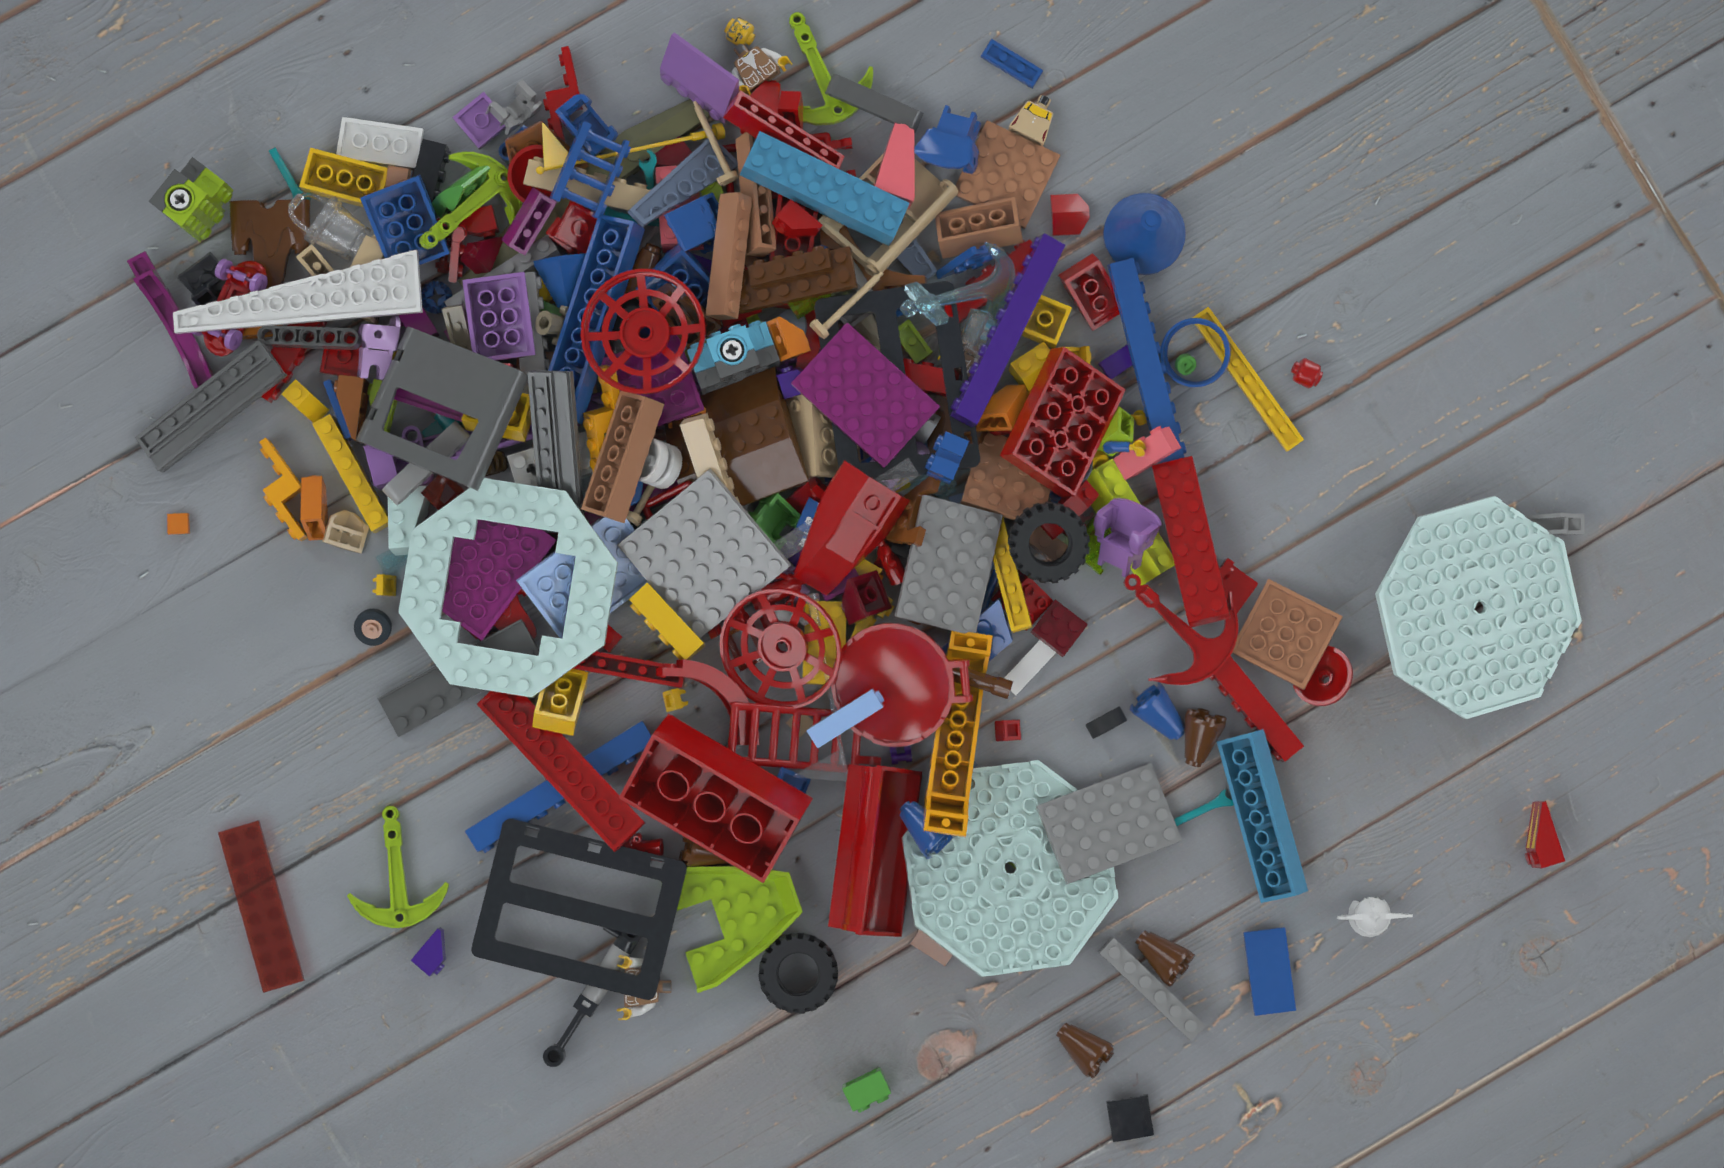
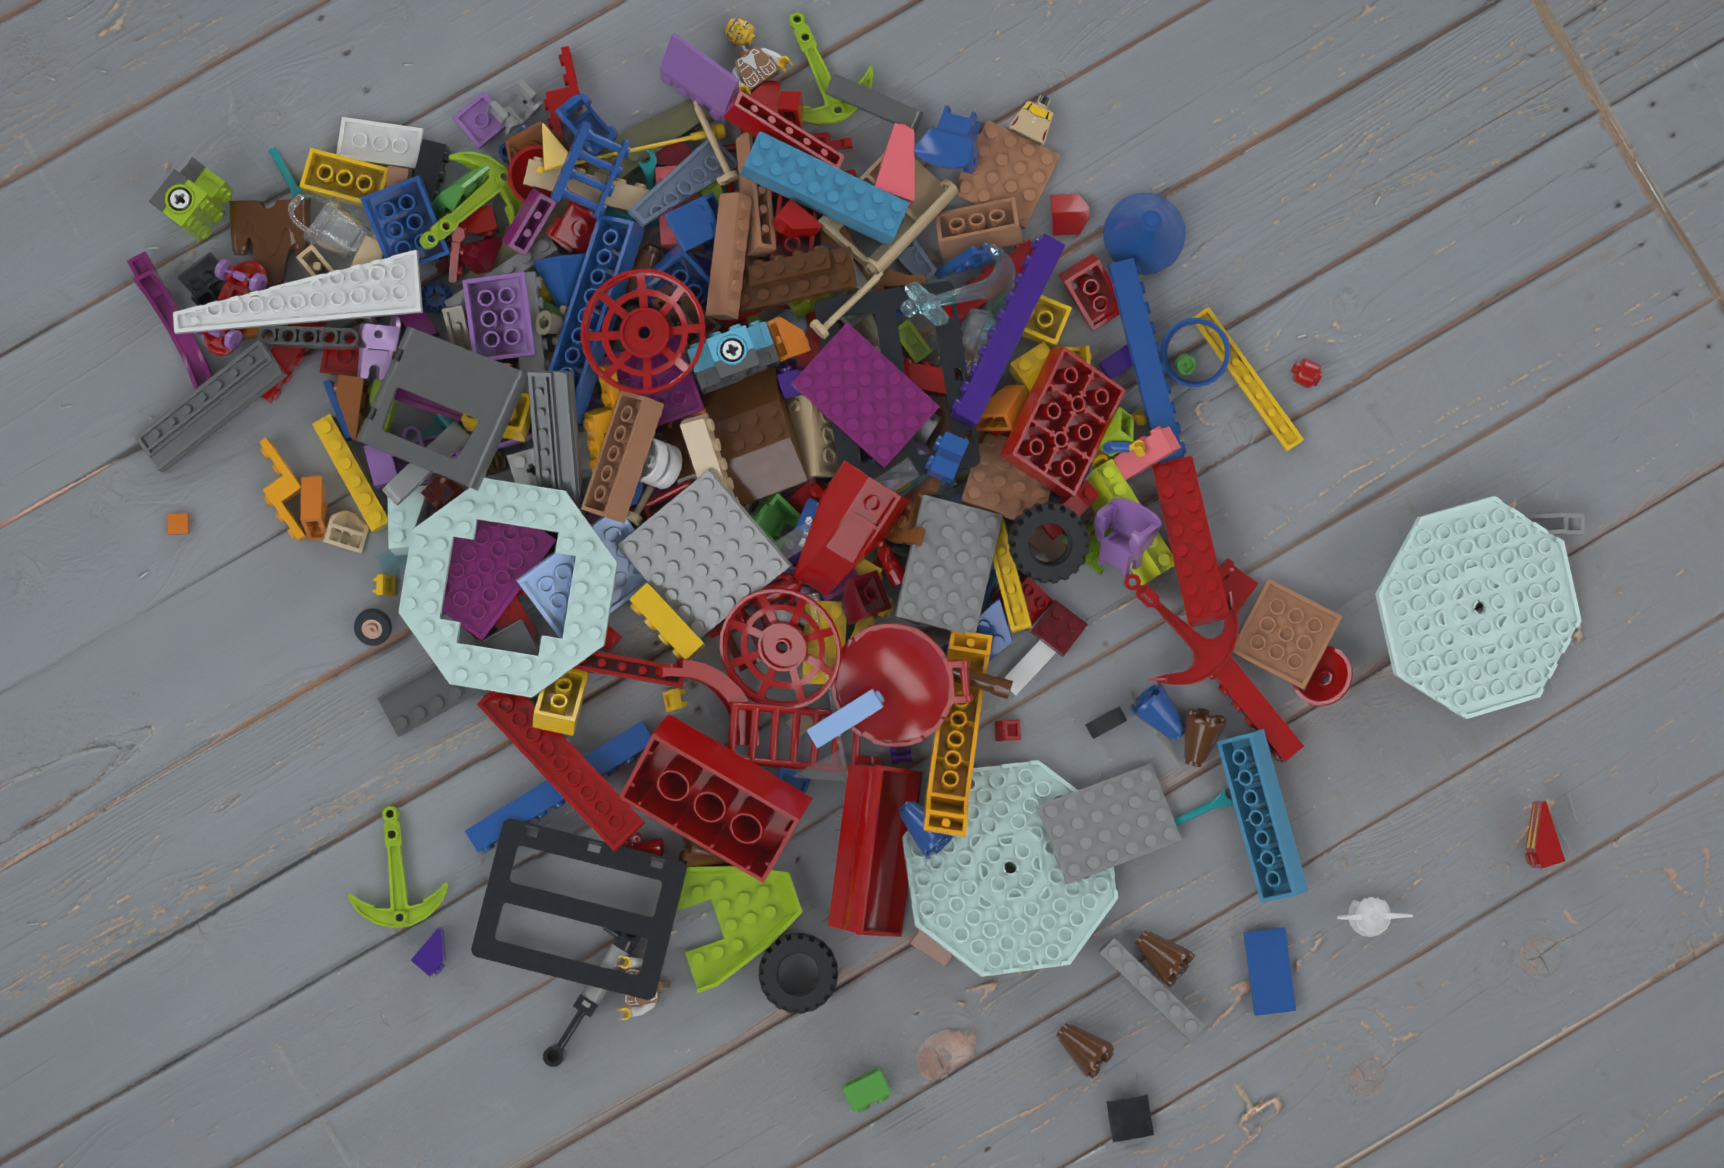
clear red plate [218,820,305,993] -> none
yellow slope [282,379,330,423] -> none
blue tile [981,38,1043,89] -> none

